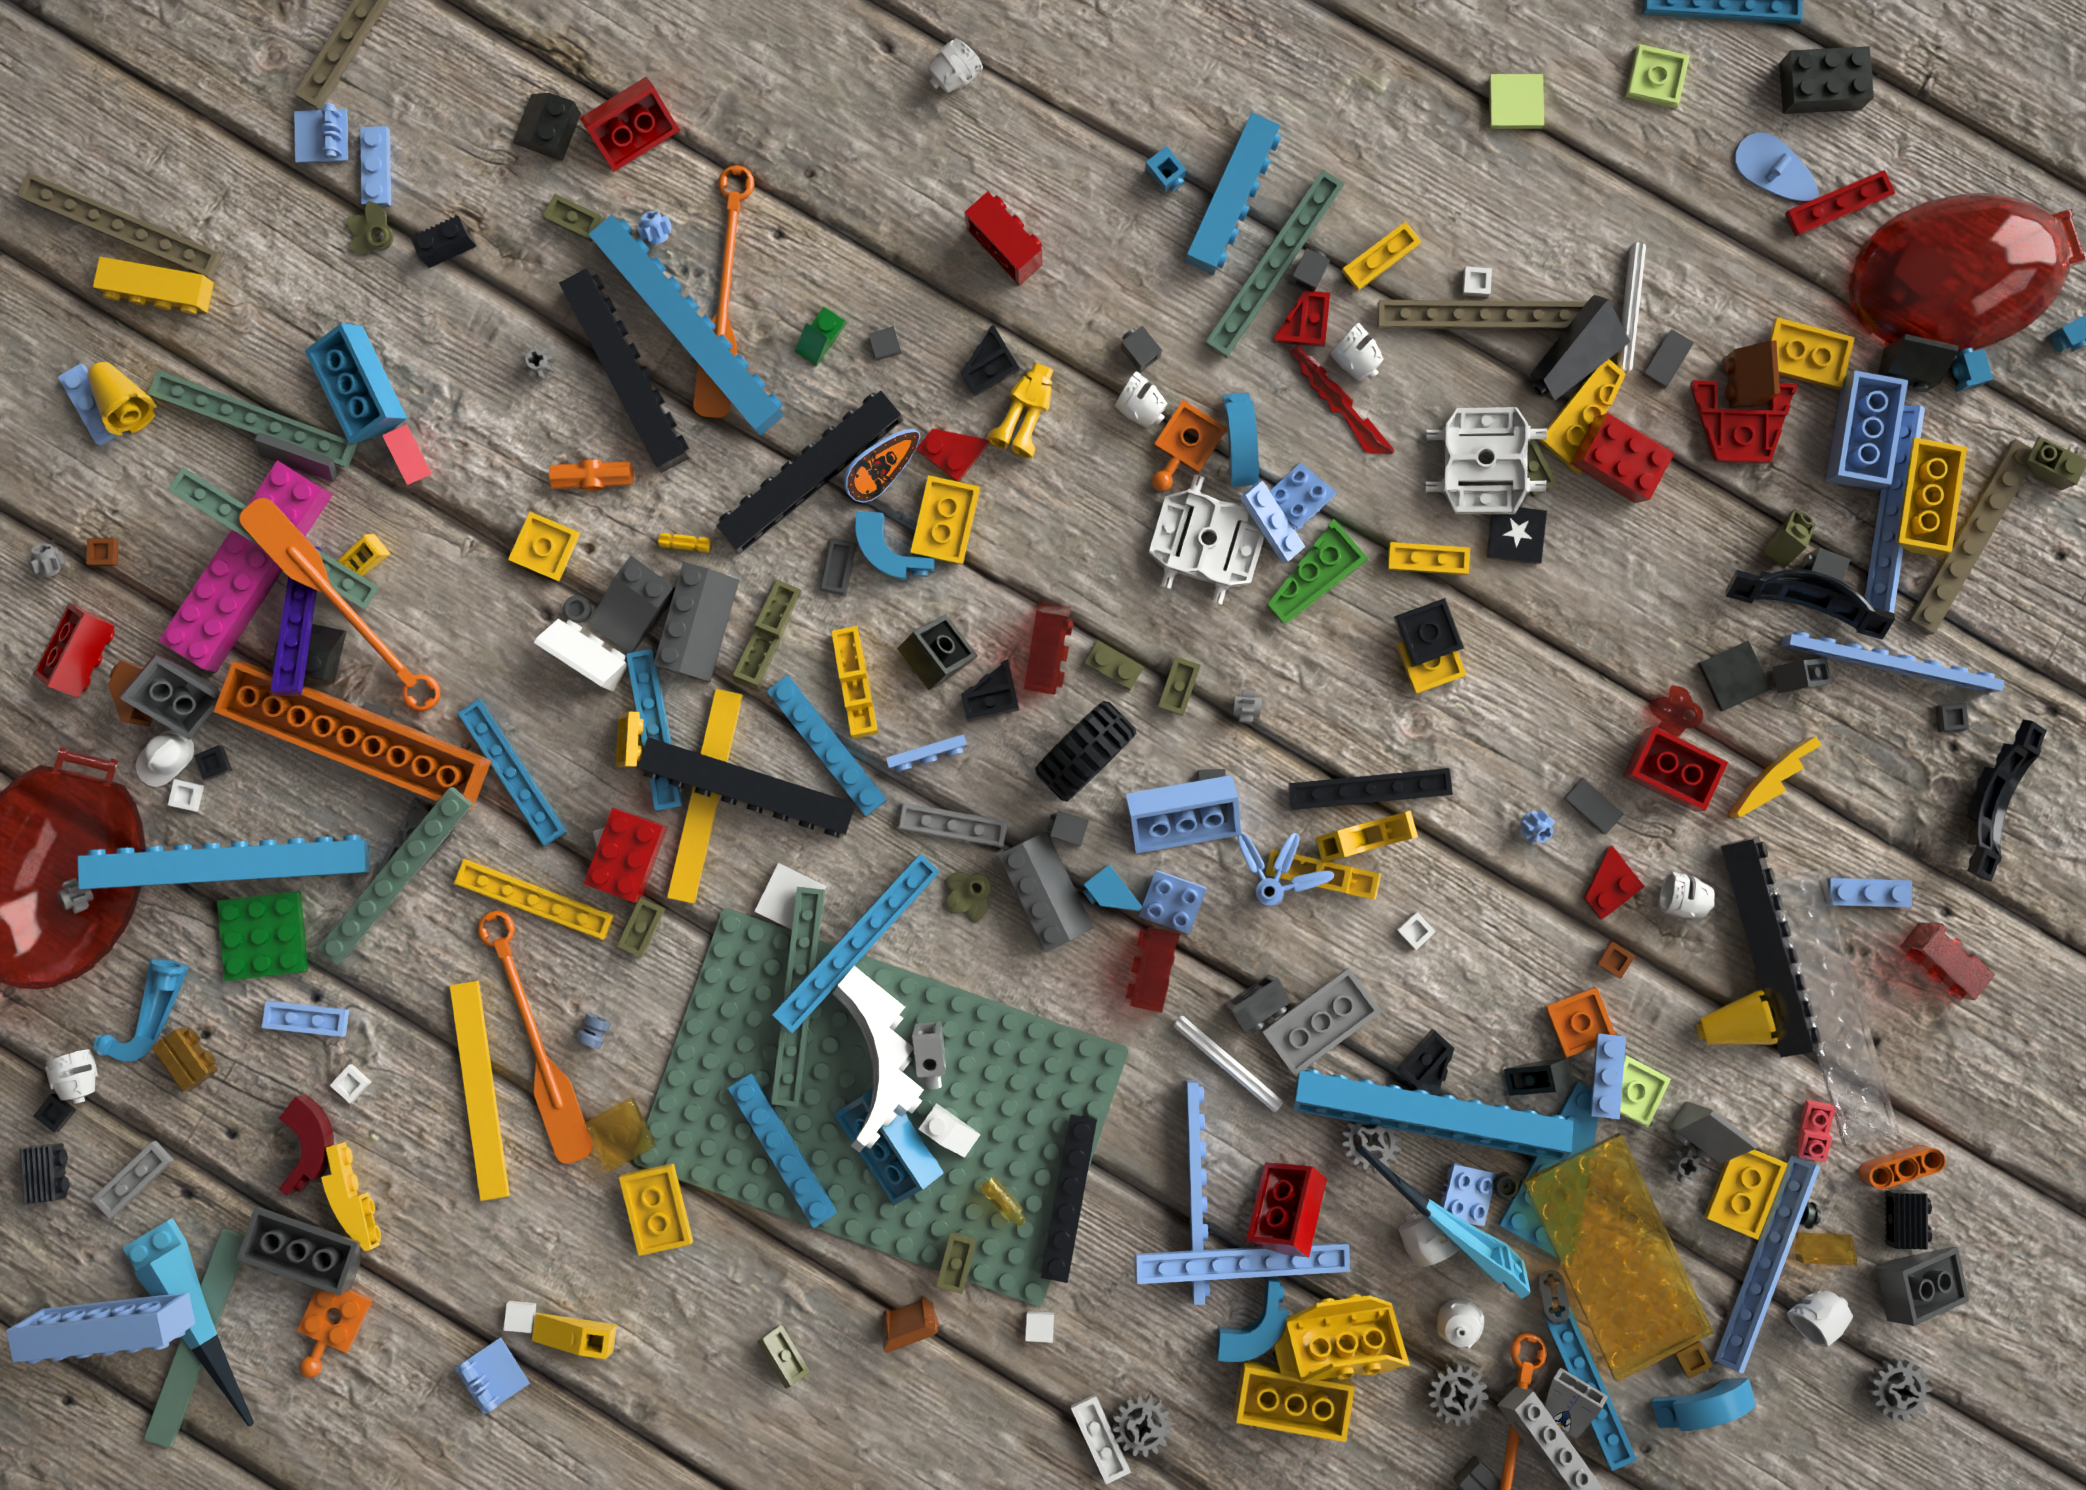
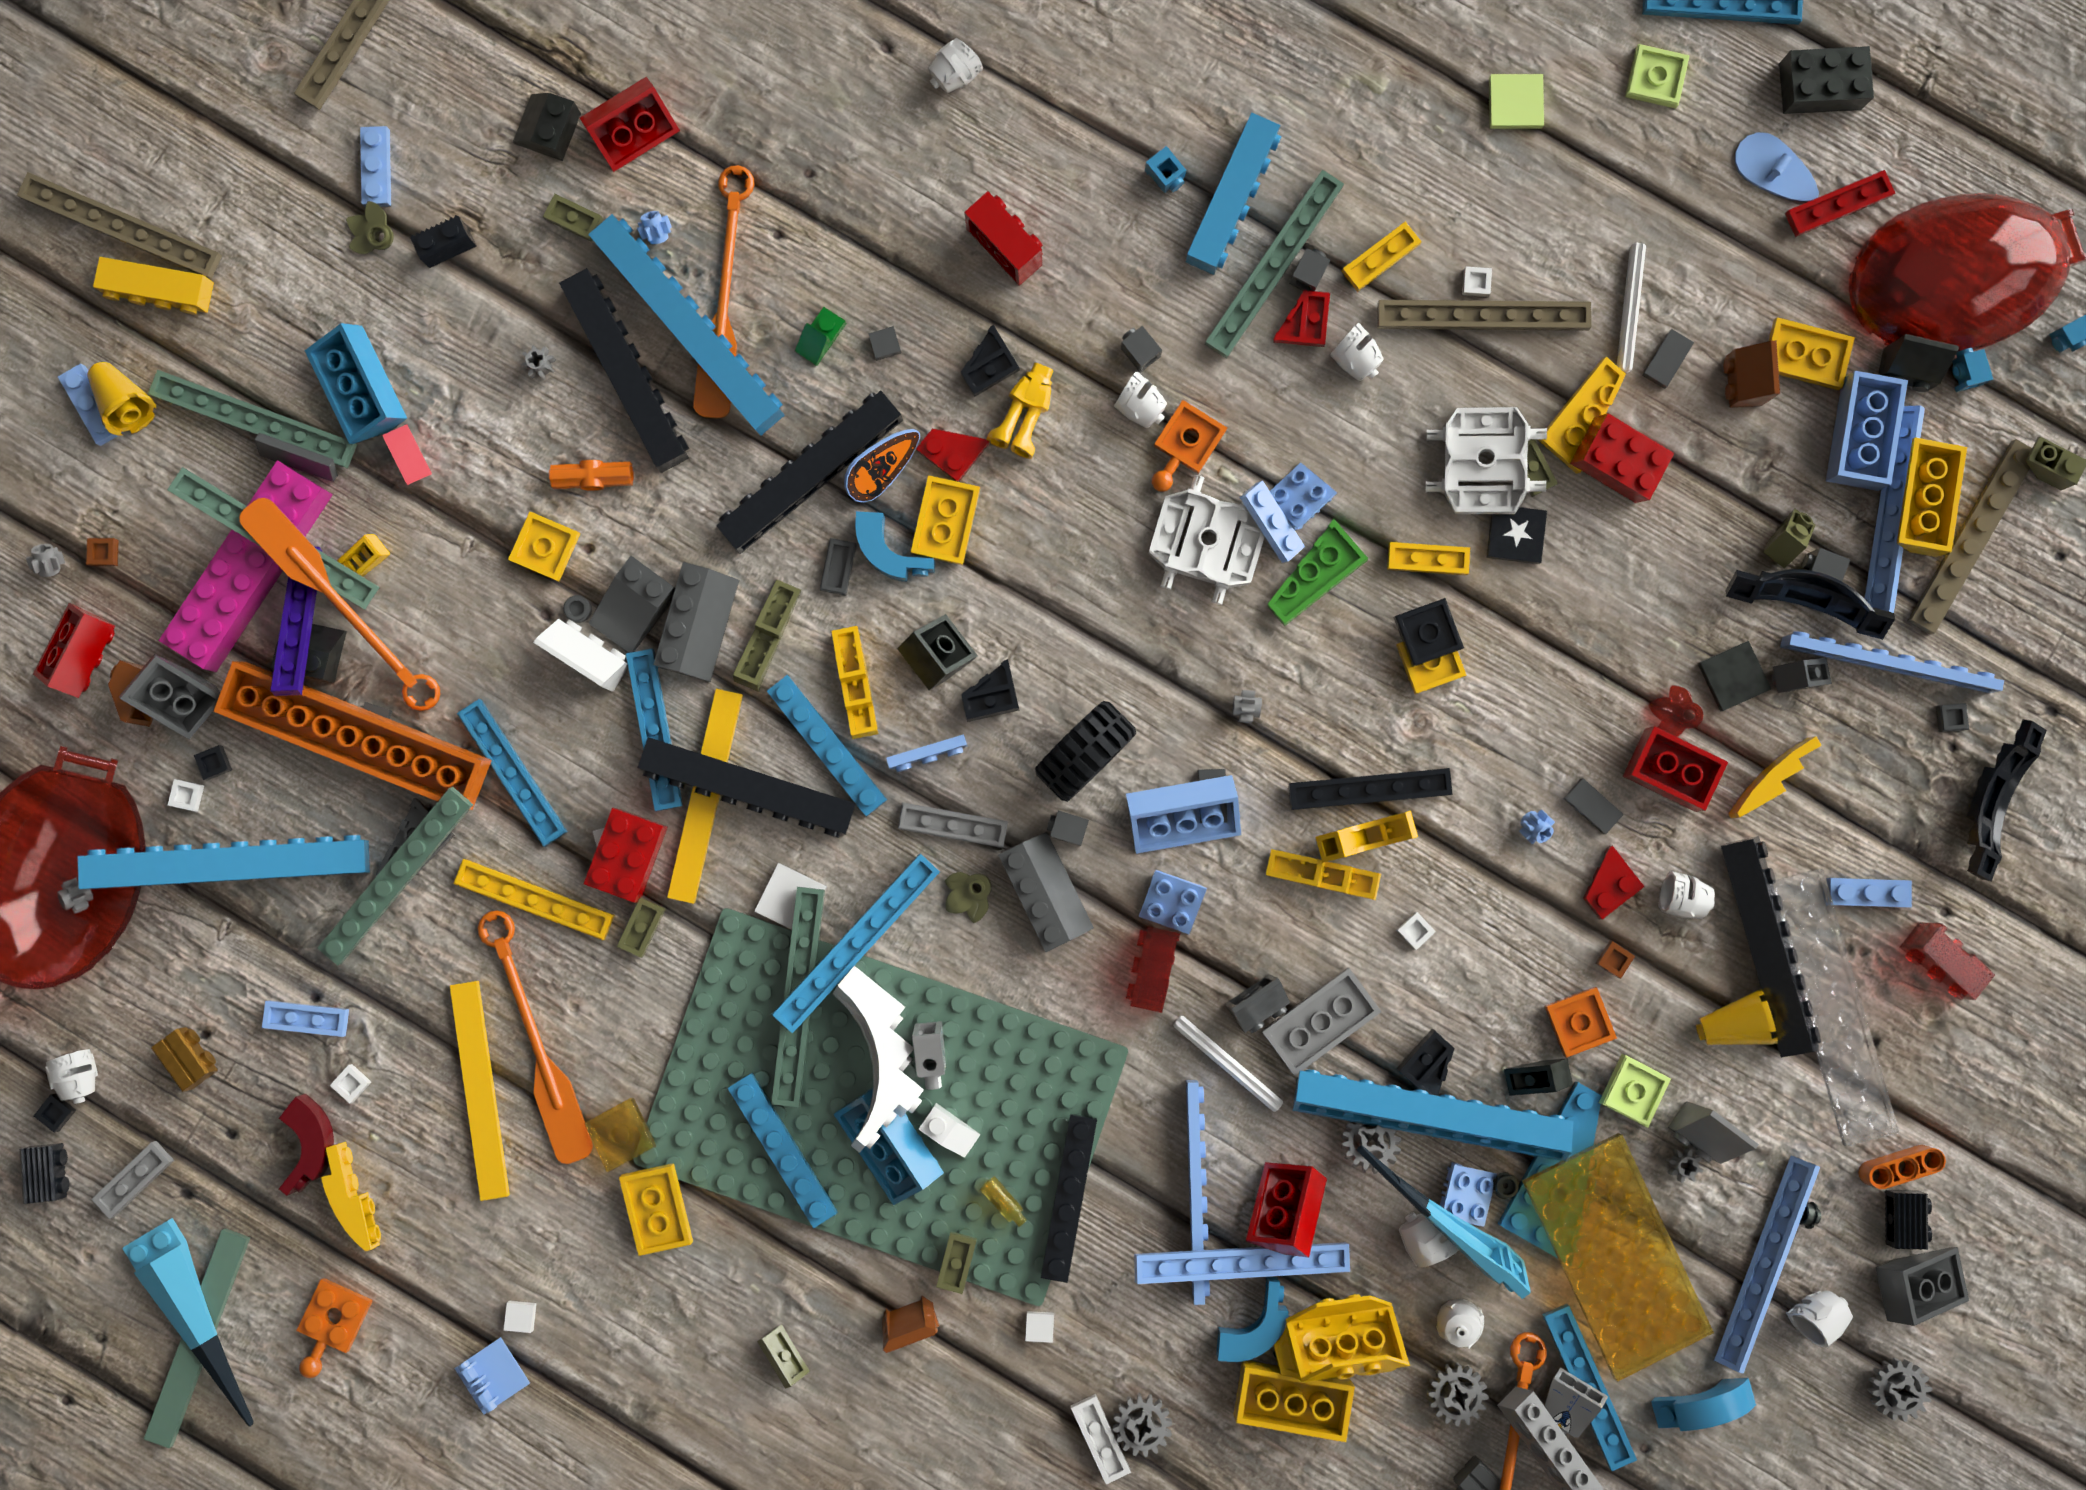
light blue brick [6,1292,196,1364] -> none
dark azure animal [93,958,190,1062] -> none
white piece [136,730,195,787] -> none
green plate [217,891,308,981] -> none
dark grey slope [236,1206,361,1296] -> none
light blue hinge [294,103,348,163] -> none
yellow slope [532,1313,617,1359] -> none
sand blue wheel [575,1013,611,1049] -> none
yellow plate [615,711,643,768] -> none
yellow axle [658,533,711,553] -> none
clear red wedge [1024,601,1074,695] -> none
dark azure slope [1083,864,1143,911] -> none
olive plate [1085,640,1144,691] -> none
olive plate [1158,656,1201,716] -> none
dark azure arch [1223,393,1259,487] -> none
light blue plant [1238,833,1334,907] -> none
red sword [1290,345,1394,455] -> none
black slope [1530,295,1630,401] -> none
dark grey beam [1539,1270,1570,1325] -> none
light blue plate [1590,1033,1626,1119] -> none
pearl gold plate [1673,1339,1713,1379] -> none
red wing [1690,380,1797,464] -> none
yellow plate [1704,1150,1788,1240] -> none
clear yellow slope [1796,1232,1857,1266] -> none
coral slope [1797,1099,1836,1163] -> none

